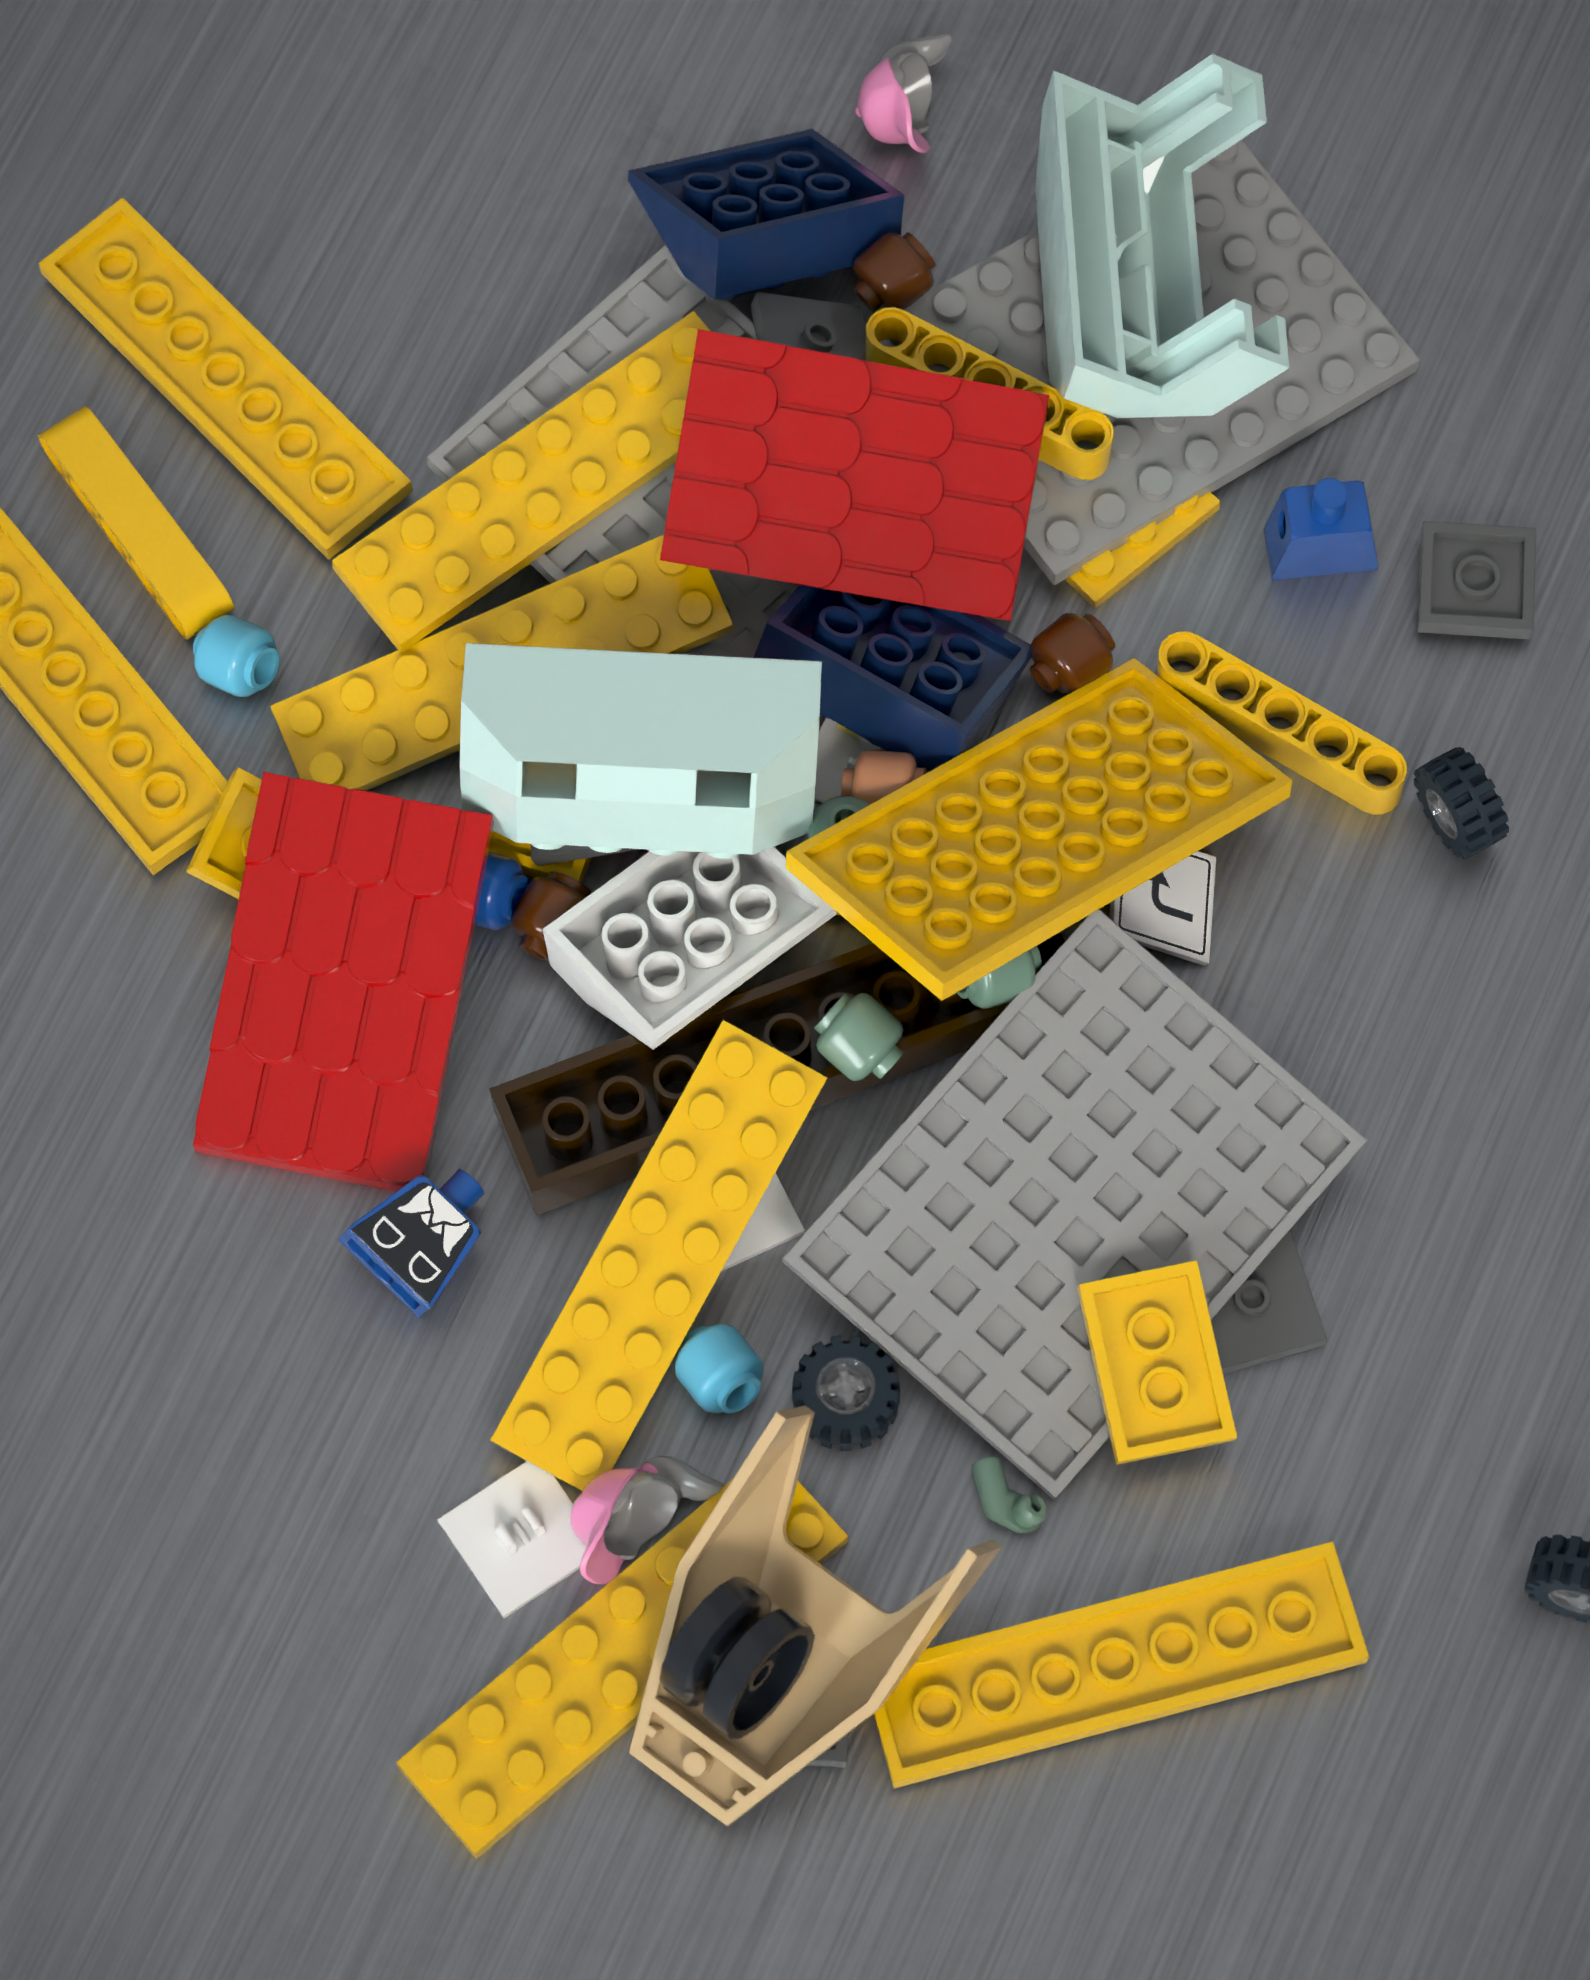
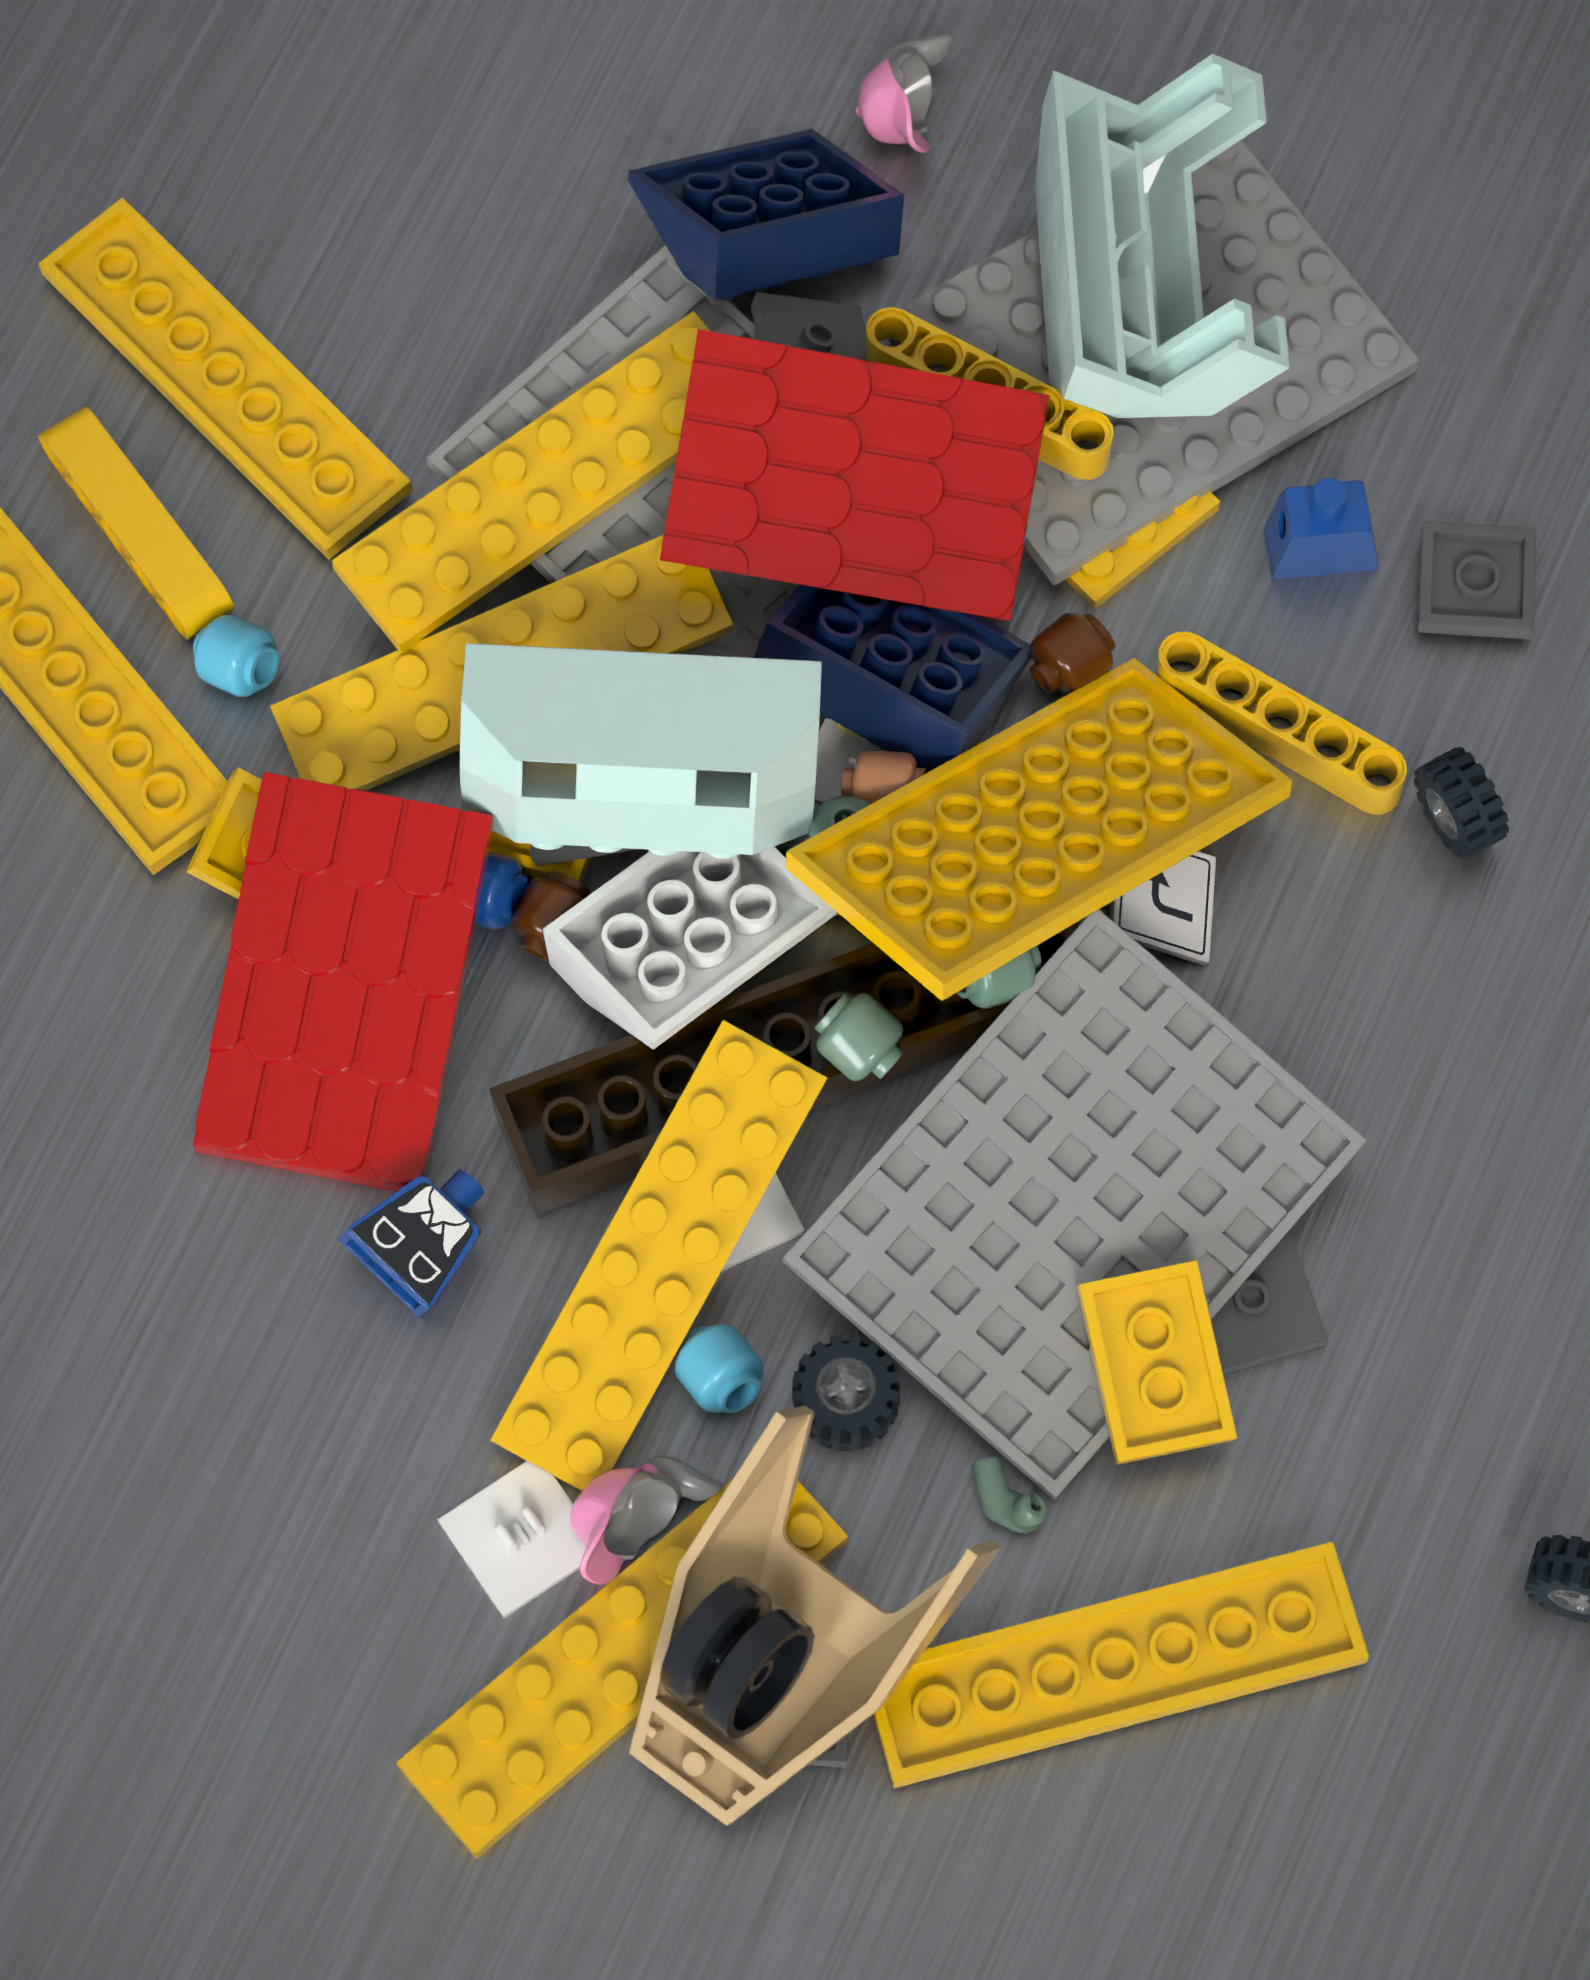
reddish brown head [852,232,936,312] -> none

